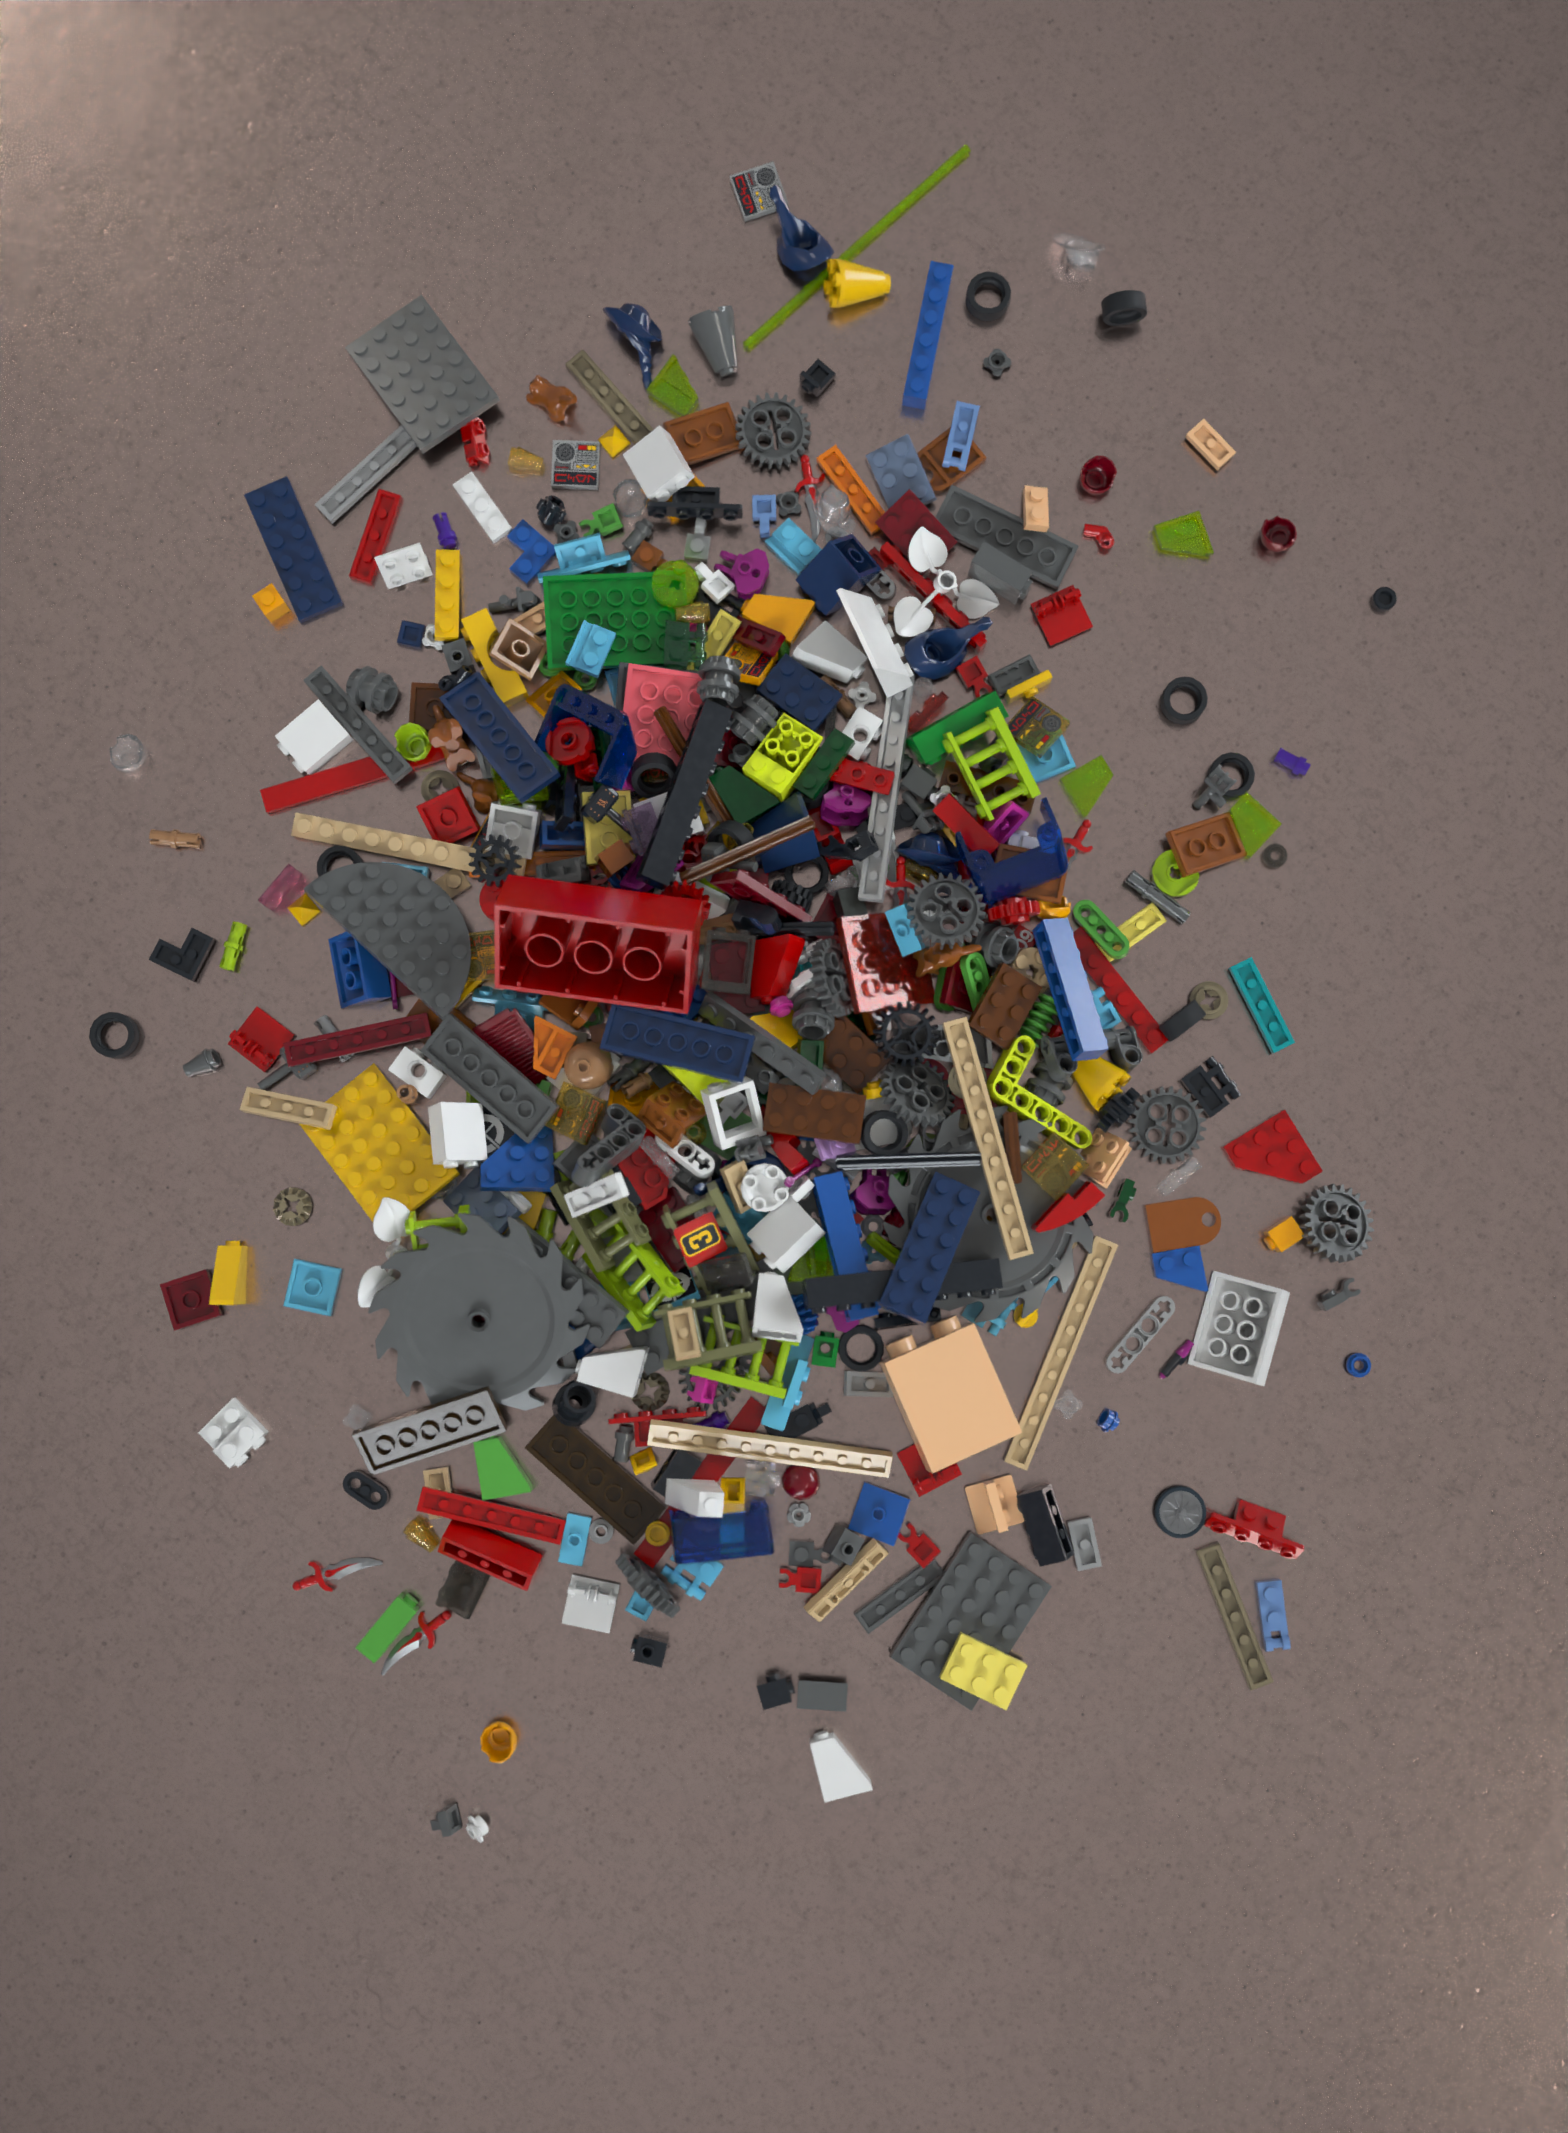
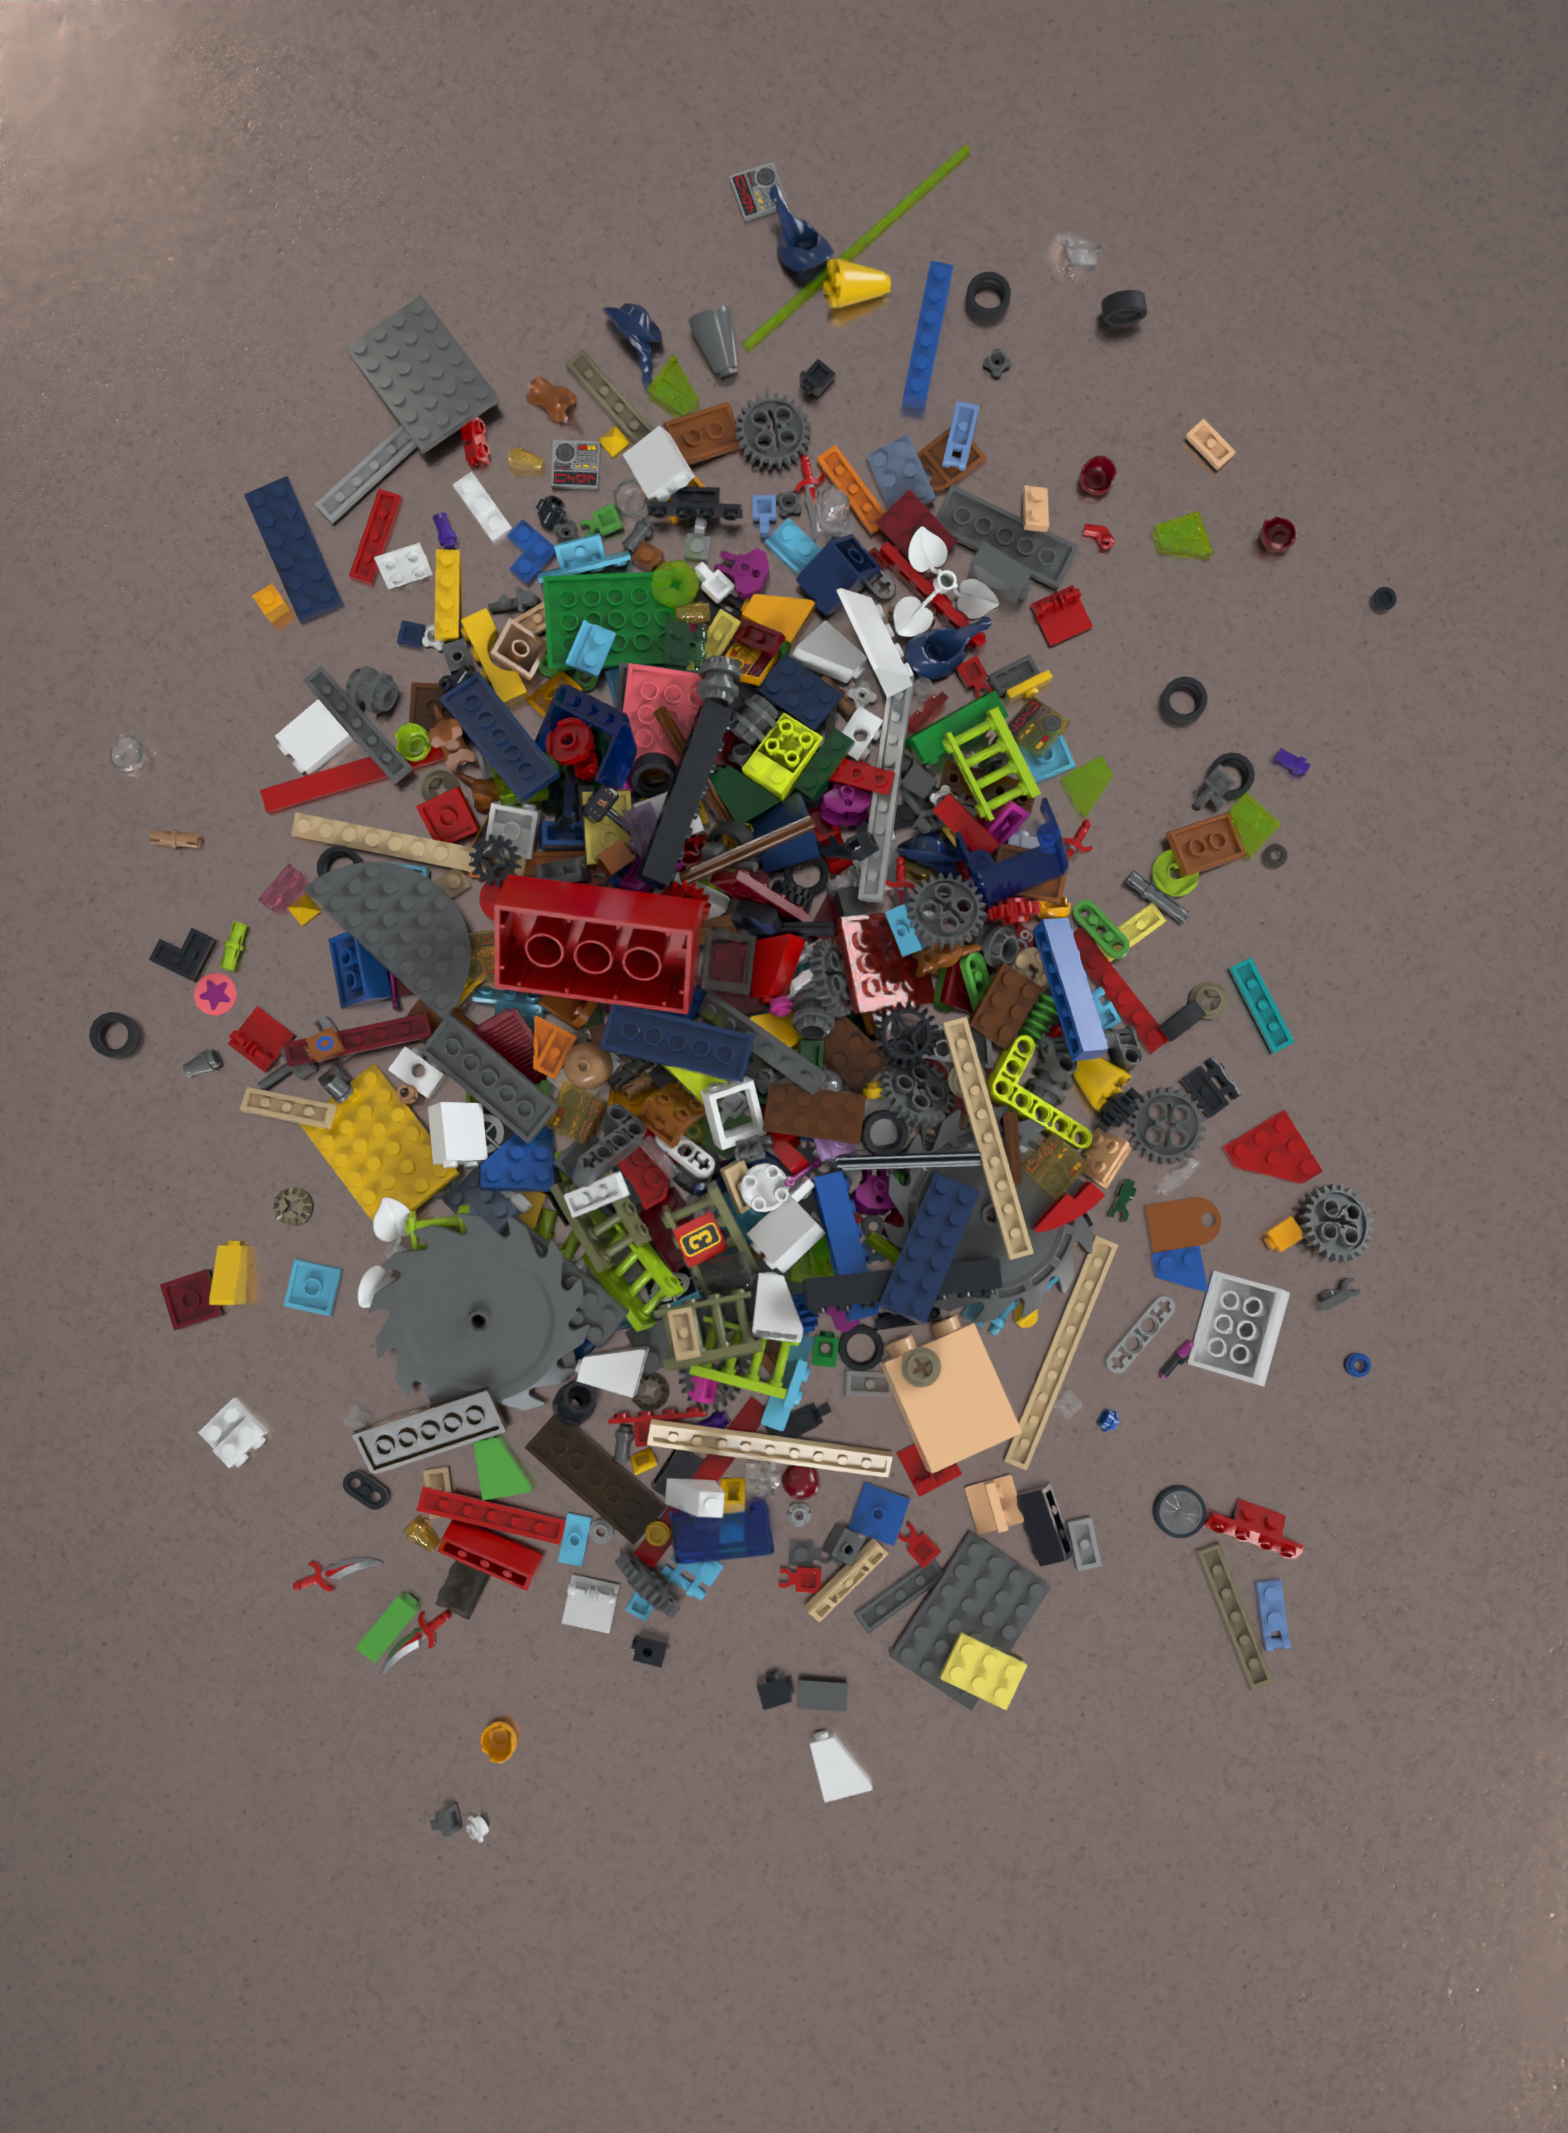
none -> coral sticker [194,973,237,1016]
none -> dark orange brick [305,1027,346,1063]
none -> dark grey piece [318,1063,354,1103]
none -> dark tan gear [901,1347,941,1387]

